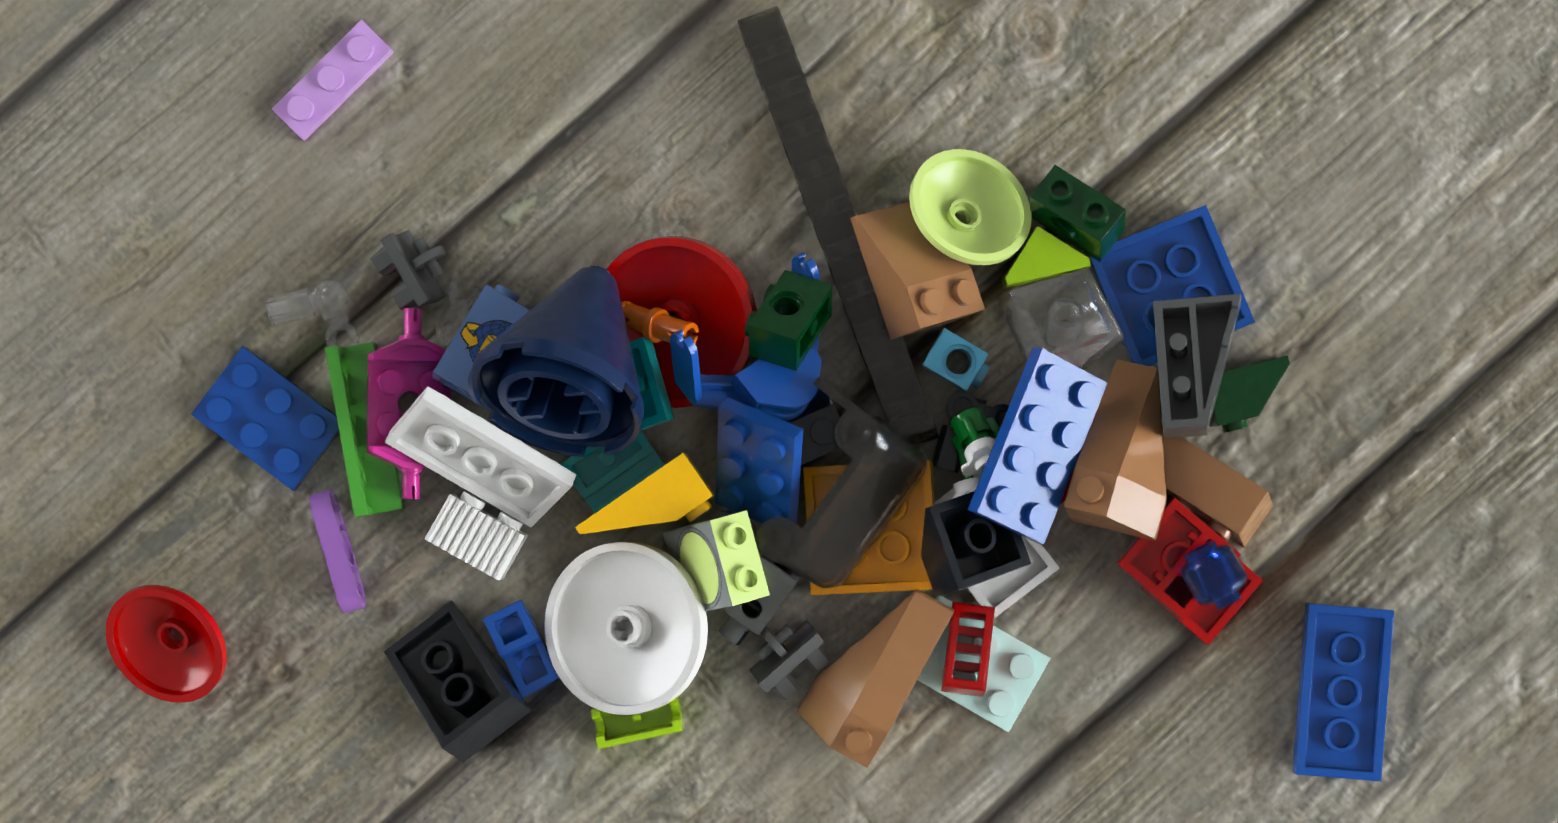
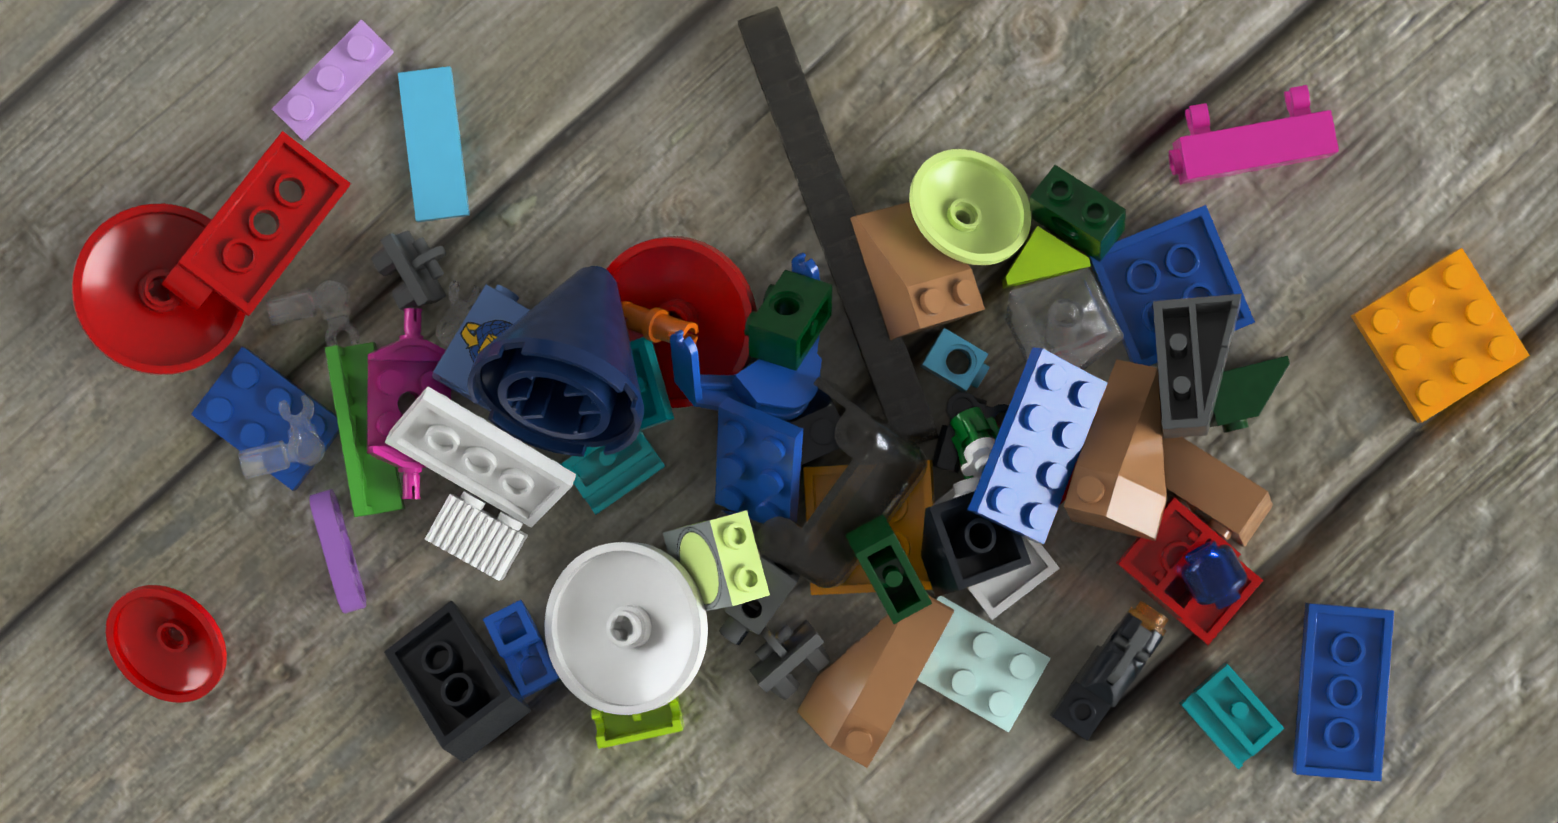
yellow slope [575,453,715,534] -> none
red slope [941,602,995,697] -> none
none -> red dish [72,203,246,375]
none -> red hinge [161,131,351,316]
none -> clear bar [238,395,325,479]
none -> medium azure piece [398,66,470,222]
none -> dark green brick [845,514,932,624]
none -> black plate [1050,601,1169,741]
none -> dark pink brick [1168,85,1339,185]
none -> teal plate [1179,663,1285,769]
none -> light orange plate [1350,248,1530,423]

